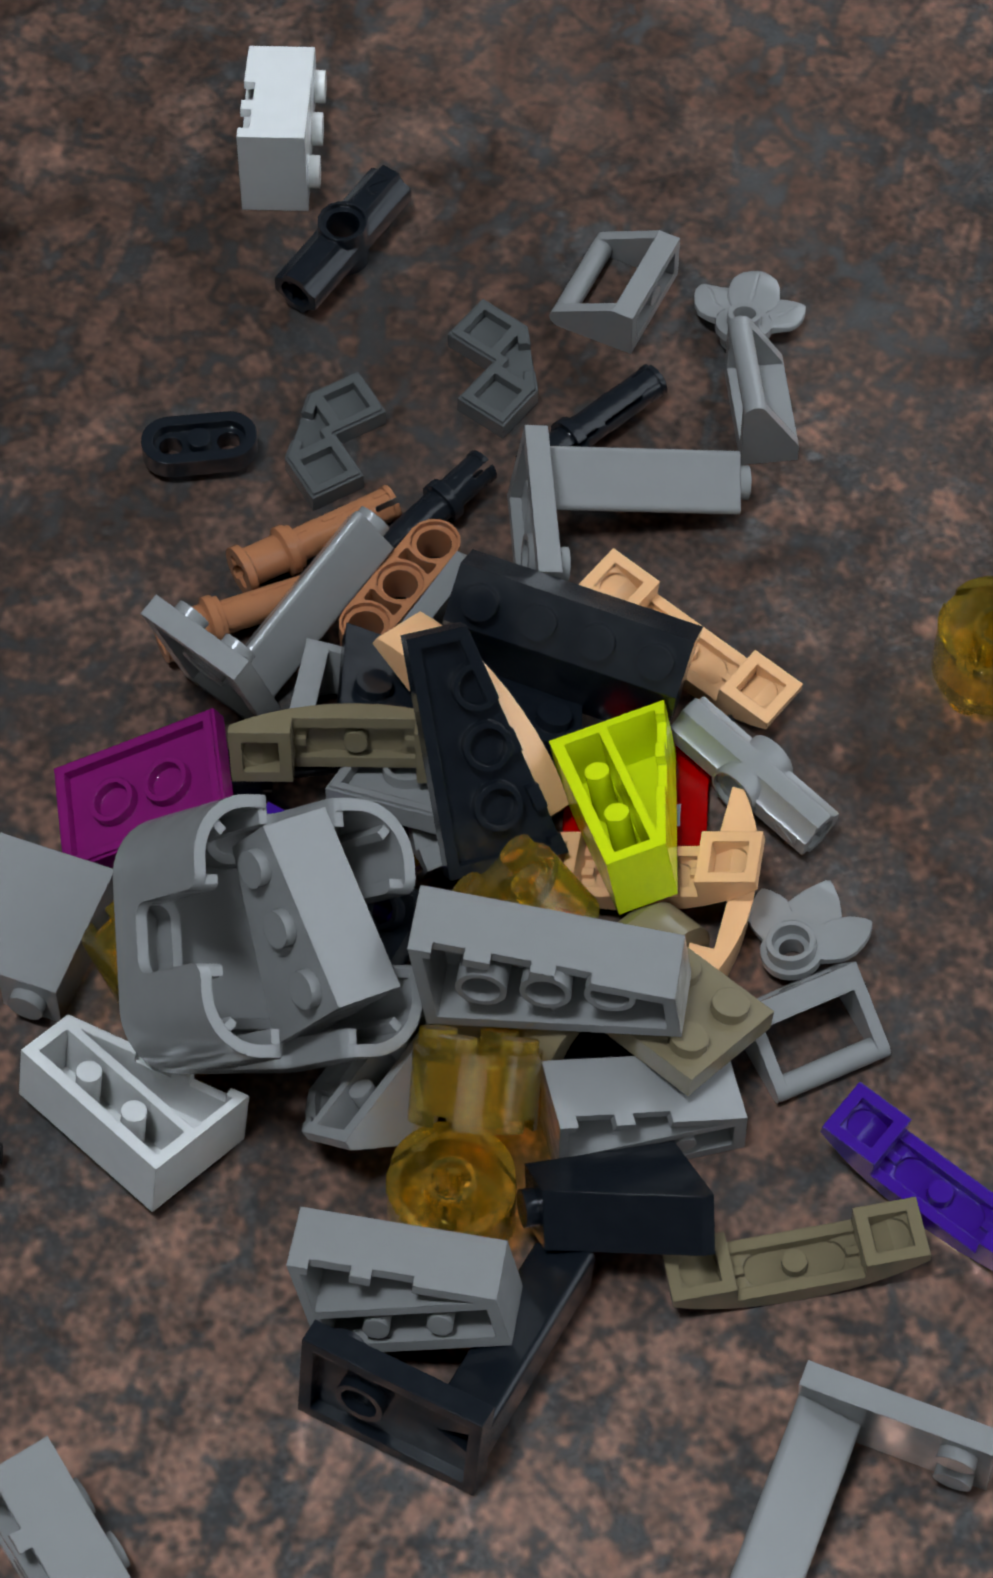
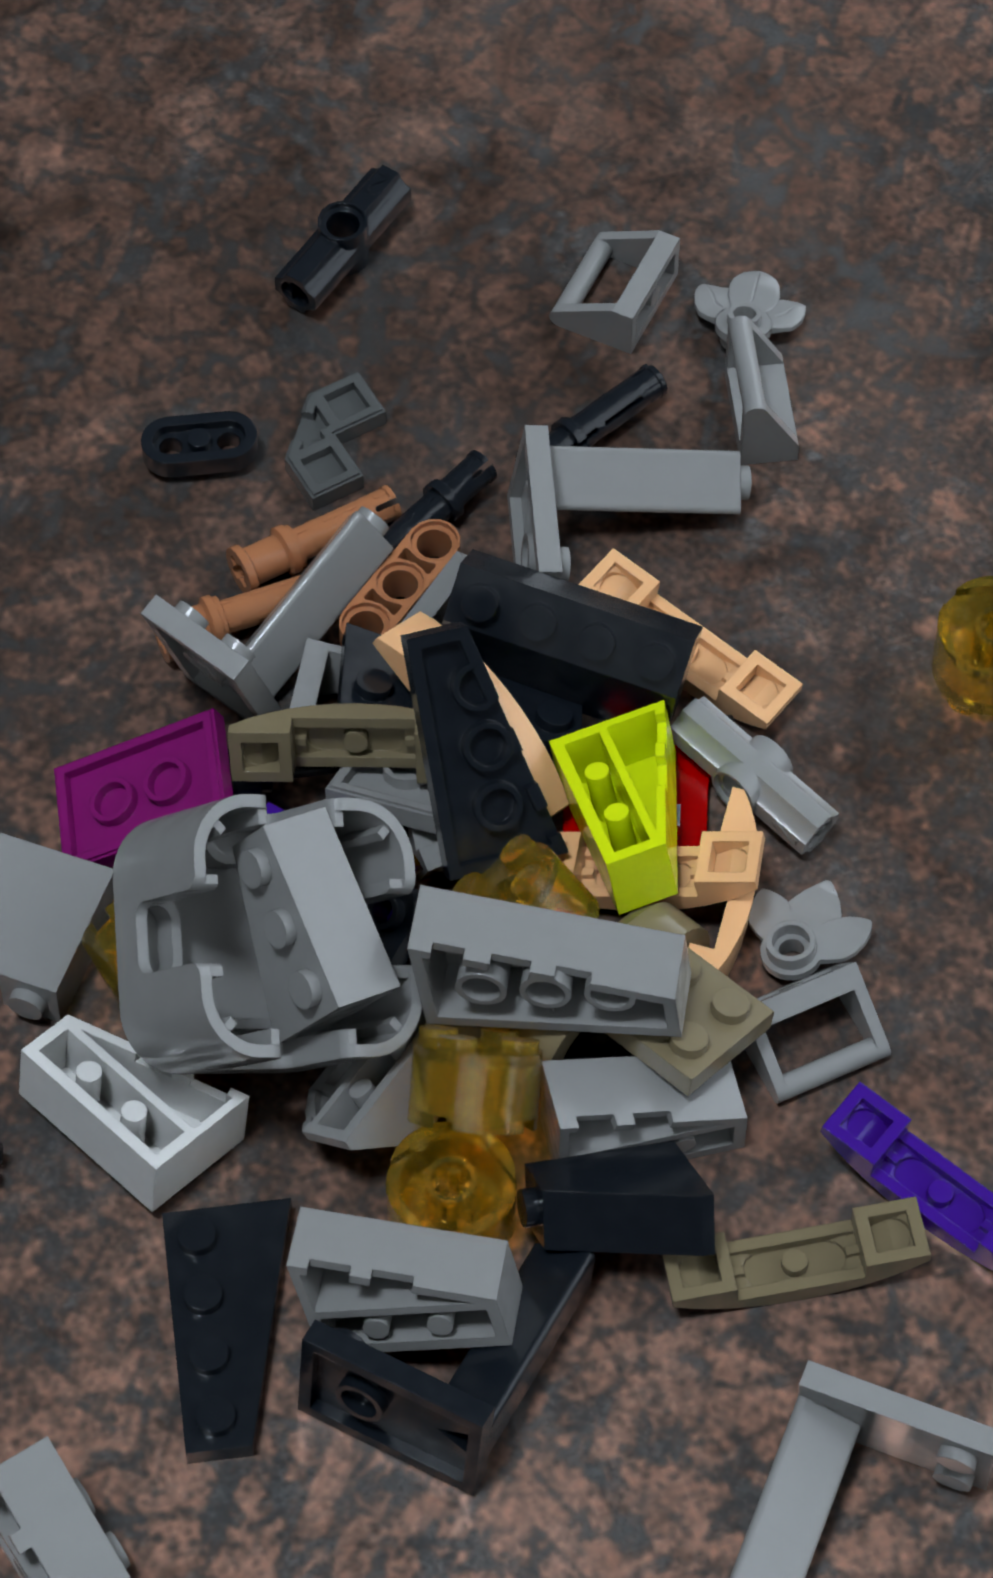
white wedge [236,46,327,211] -> none
dark grey tile [448,299,538,439] -> none
none -> black wing [162,1198,292,1464]

